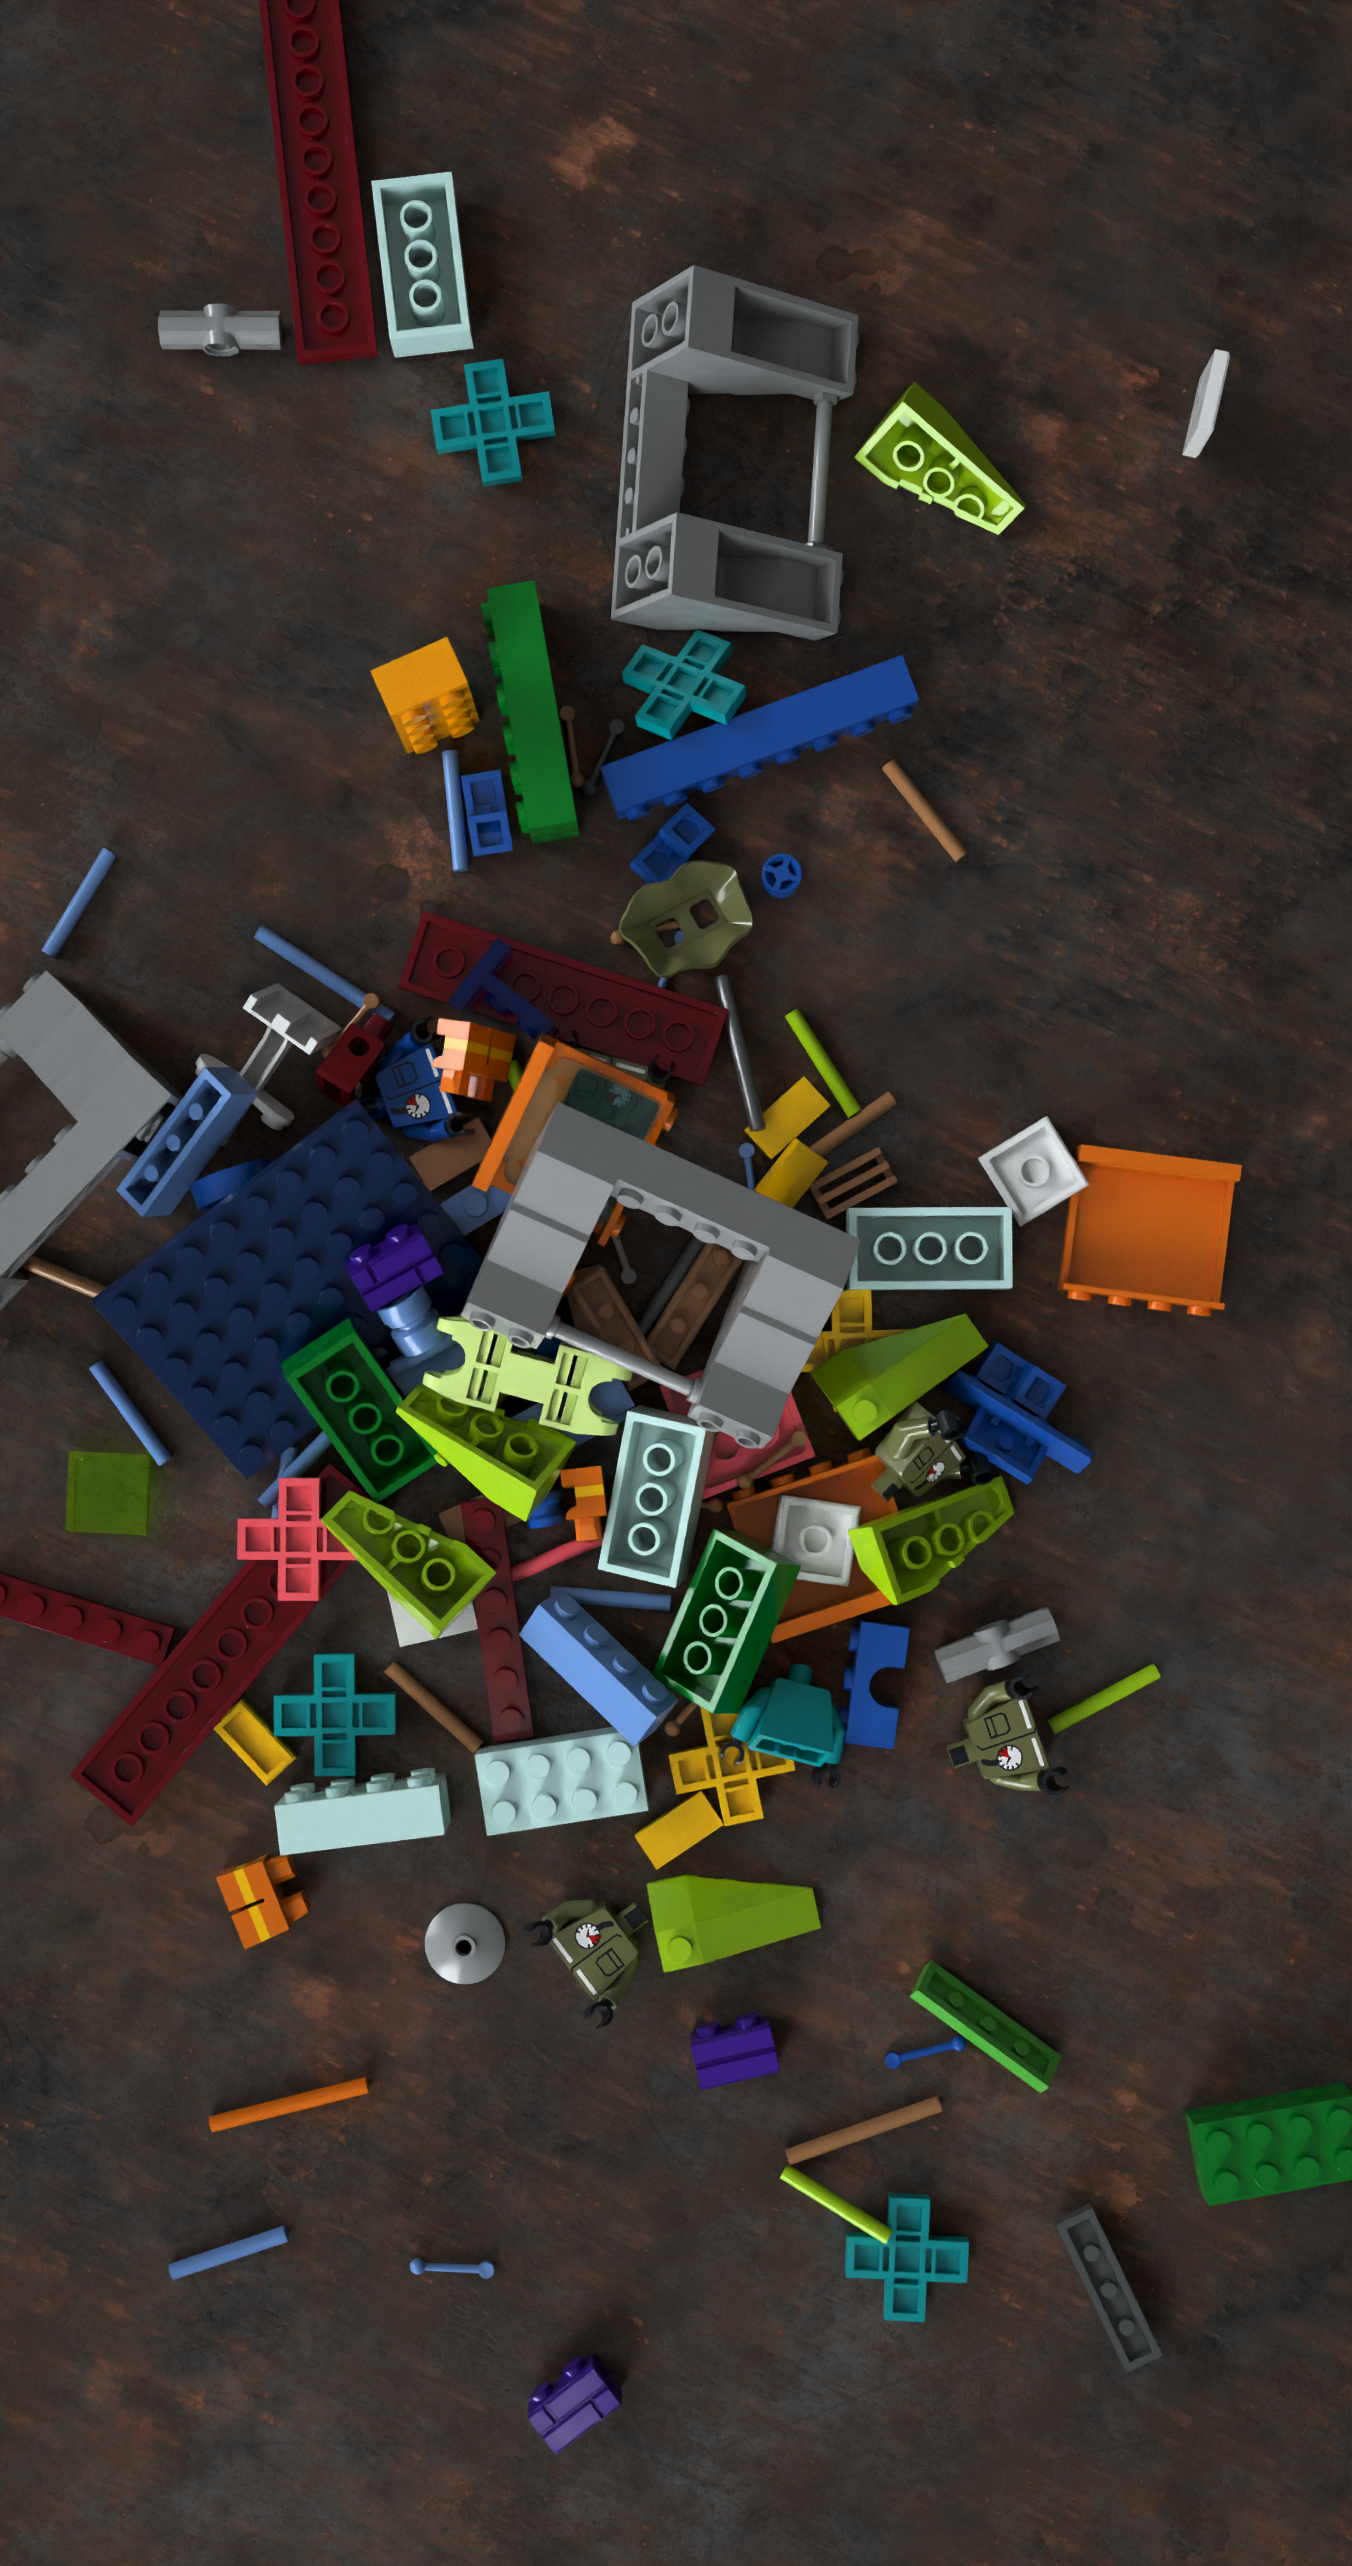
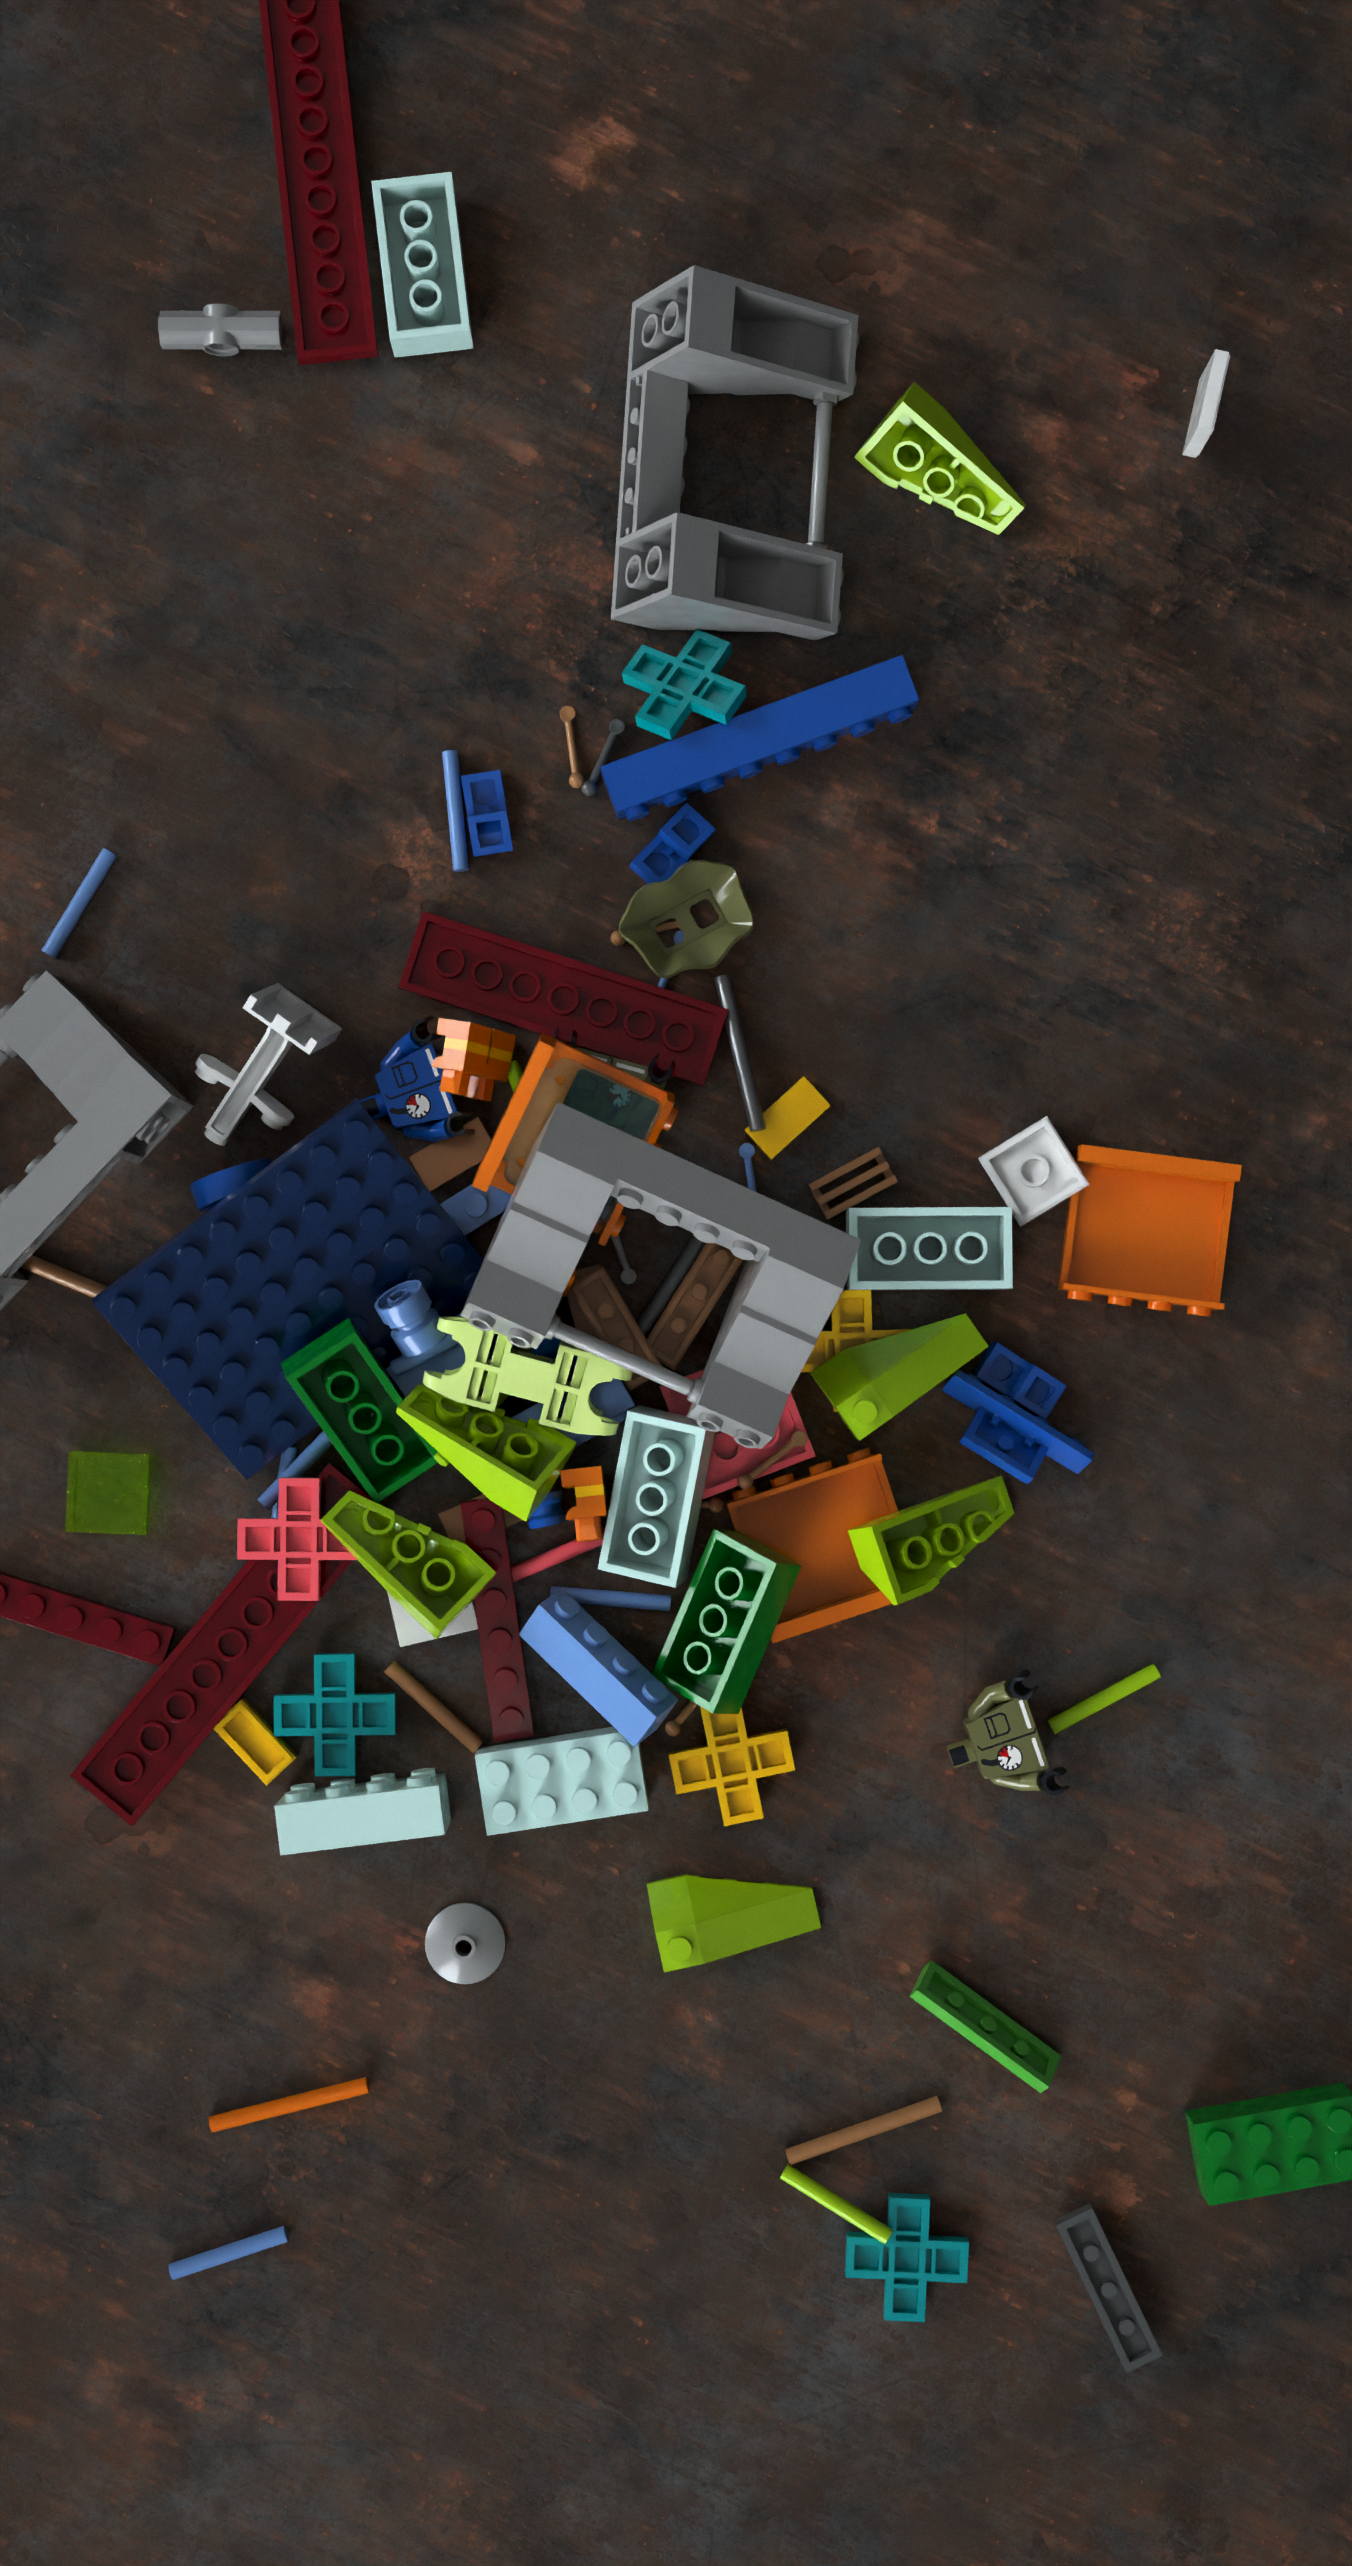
medium blue bar [89,1360,172,1467] -> none
medium blue brick [116,1067,258,1217] -> none
orange hips [216,1854,311,1950] -> none
medium blue bar [254,925,396,1023] -> none
dark red torso [316,1013,393,1107] -> none
medium nougat hinge [322,993,381,1058] -> none
dark purple brick [344,1223,444,1313] -> none
light orange brick [370,637,480,754] -> none
medium blue hinge [410,2258,495,2279] -> none
teal plate [430,358,556,487] -> none
clear blue bracket [448,938,556,1040] -> none
green brick [481,580,580,844] -> none
olive torso [523,1899,649,2029] -> none
dark purple brick [527,2353,622,2455] -> none
yellow tile [634,1790,724,1870] -> none
dark purple brick [690,2012,780,2090] -> none
teal torso [718,1664,846,1788] -> none
yellow tile [753,1137,829,1209] -> none
medium nougat bar [758,1092,897,1184] -> none
blue wheel [761,853,802,899] -> none
white tile [771,1494,861,1587] -> none
lime bar [785,1008,862,1118] -> none
blue arch [838,1618,910,1749] -> none
olive torso [870,1401,993,1502] -> none
medium nougat bar [882,759,968,862] -> none
blue hinge [884,2035,967,2069] -> none
light grey piece [933,1607,1060,1683] -> none

